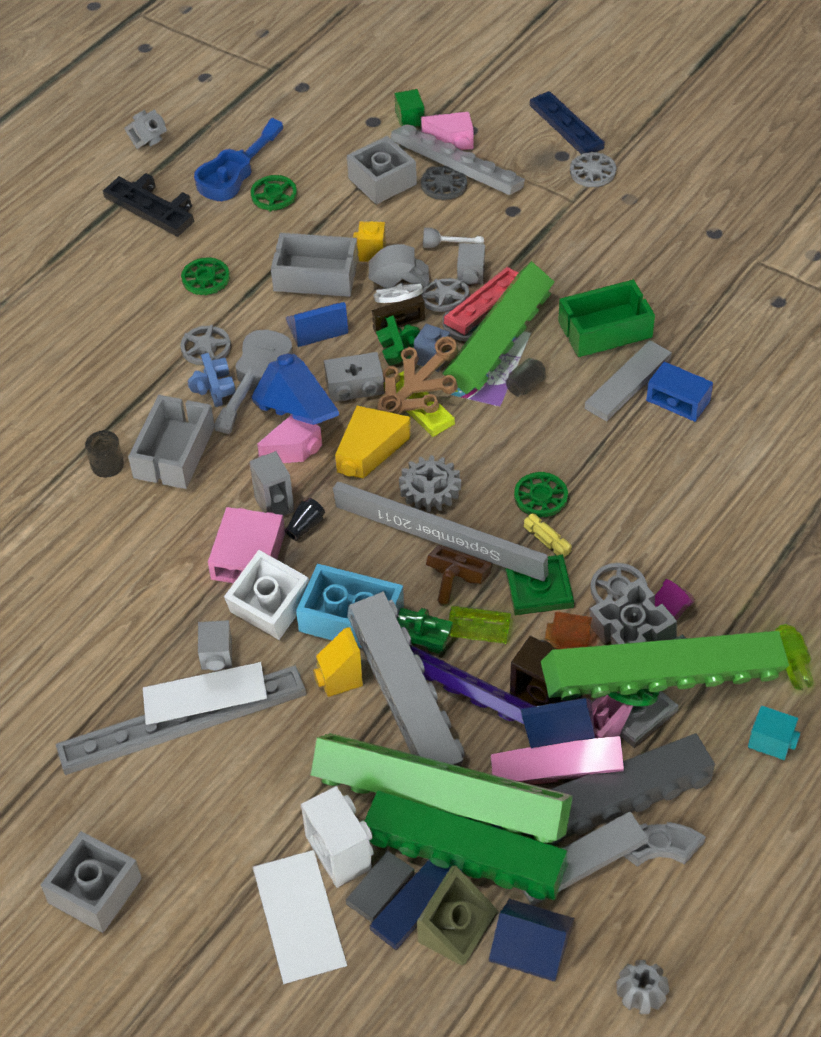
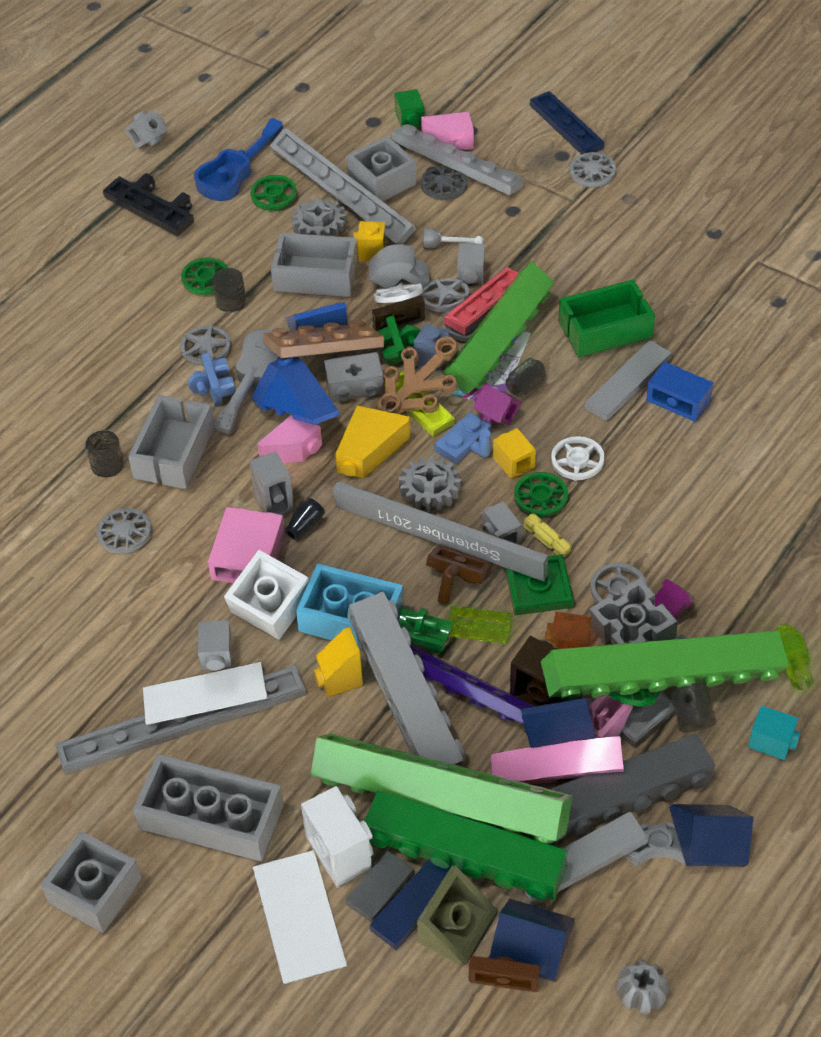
none -> light grey wheel [97,508,152,554]
none -> light grey brick [133,754,284,862]
none -> clear smoke piece [212,268,246,312]
none -> medium nougat plate [263,320,384,358]
none -> light grey plate [270,128,416,244]
none -> light grey gear [291,197,347,237]
none -> medium blue plate [434,412,492,465]
none -> reddish brown plate [469,955,540,992]
none -> magenta brick [473,383,522,426]
none -> light grey brick [480,501,522,545]
none -> yellow brick [493,428,536,480]
none -> white wheel [551,436,604,481]
none -> dark blue slope [669,804,754,867]
none -> clear smoke piece [671,684,717,732]

